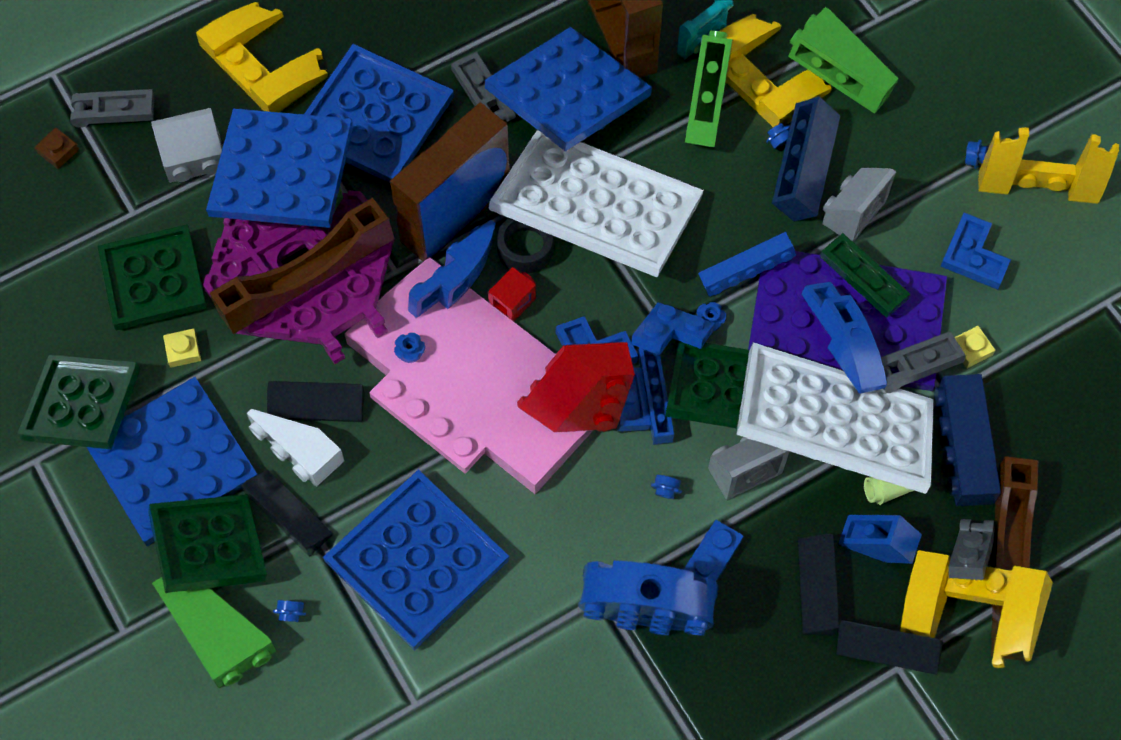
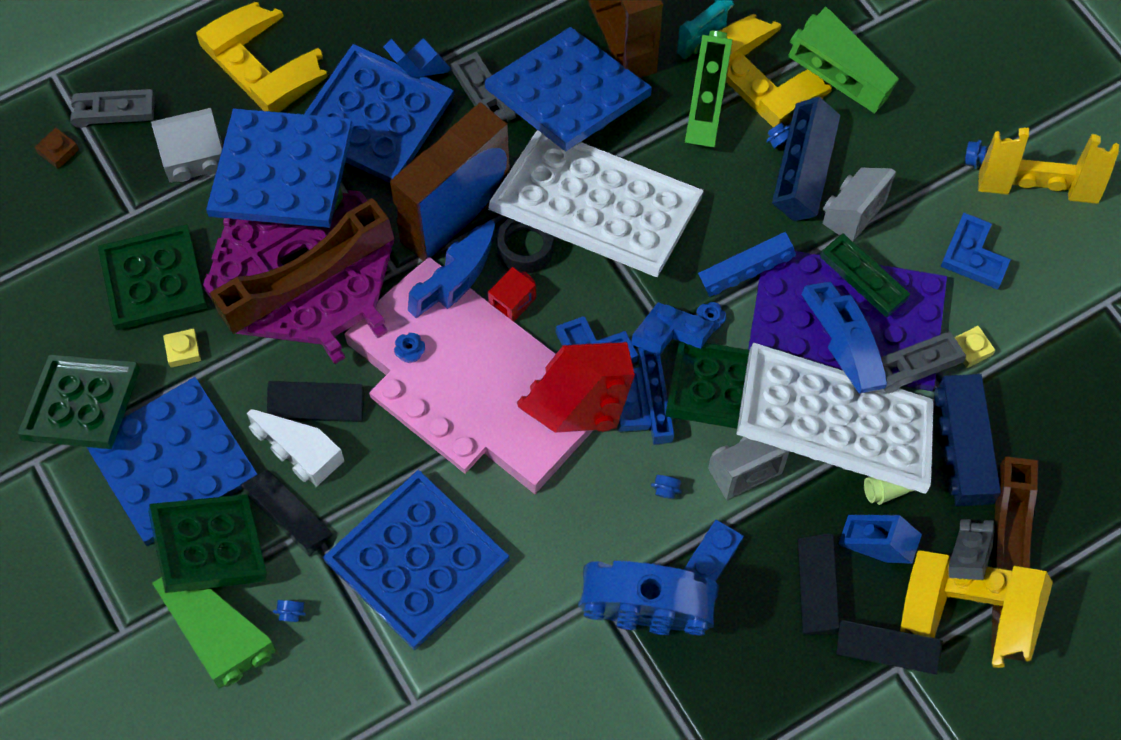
none -> blue slope [383,38,451,78]

